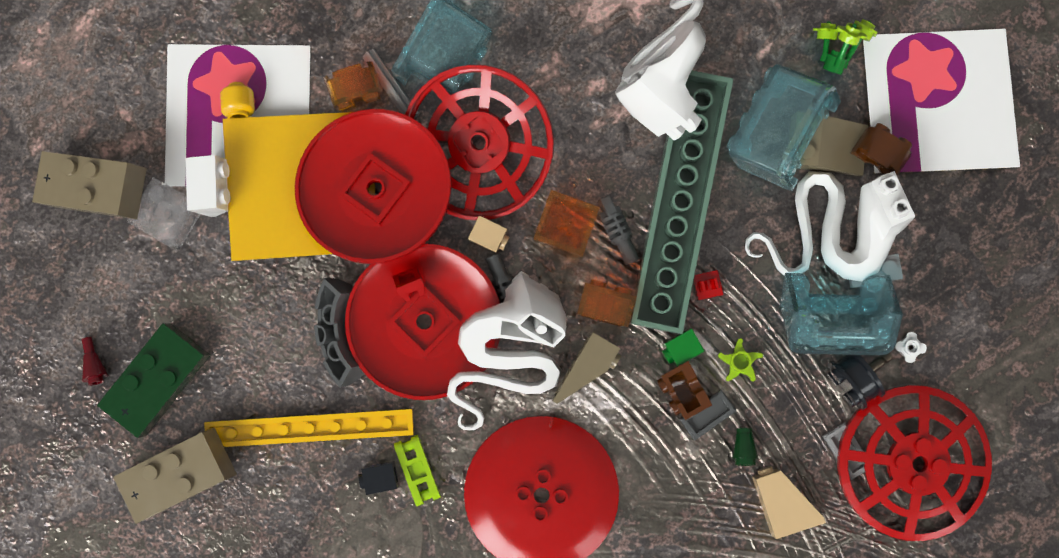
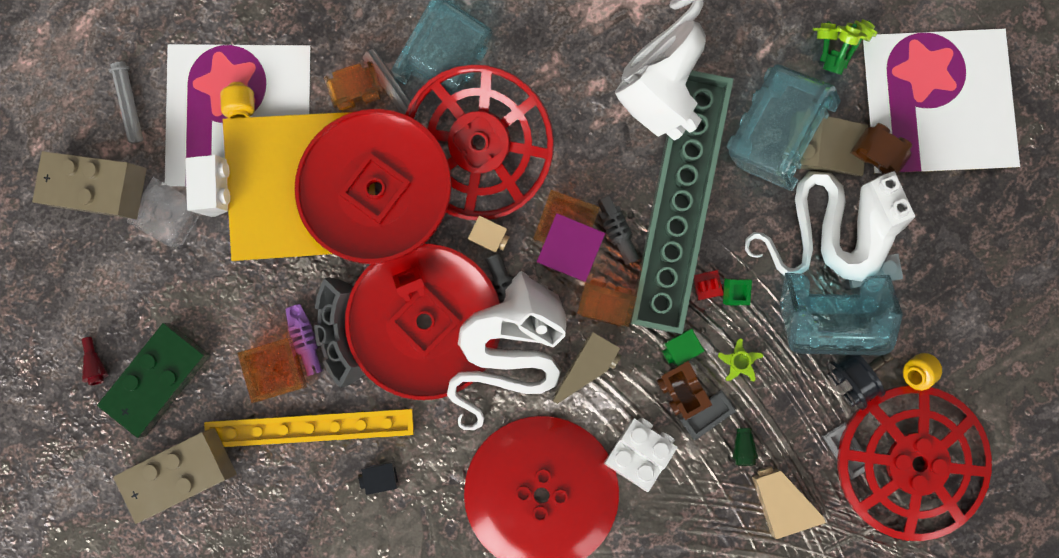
lime plate [394,434,441,506] -> none
white plate [895,332,927,363] -> none
none -> light grey axle [109,61,143,144]
none -> clear orange brick [237,338,307,403]
none -> medium lavender hinge [285,304,323,376]
none -> magenta tile [536,213,605,282]
none -> white plate [604,418,678,492]
none -> green plate [723,278,752,305]
none -> yellow head [903,353,942,391]

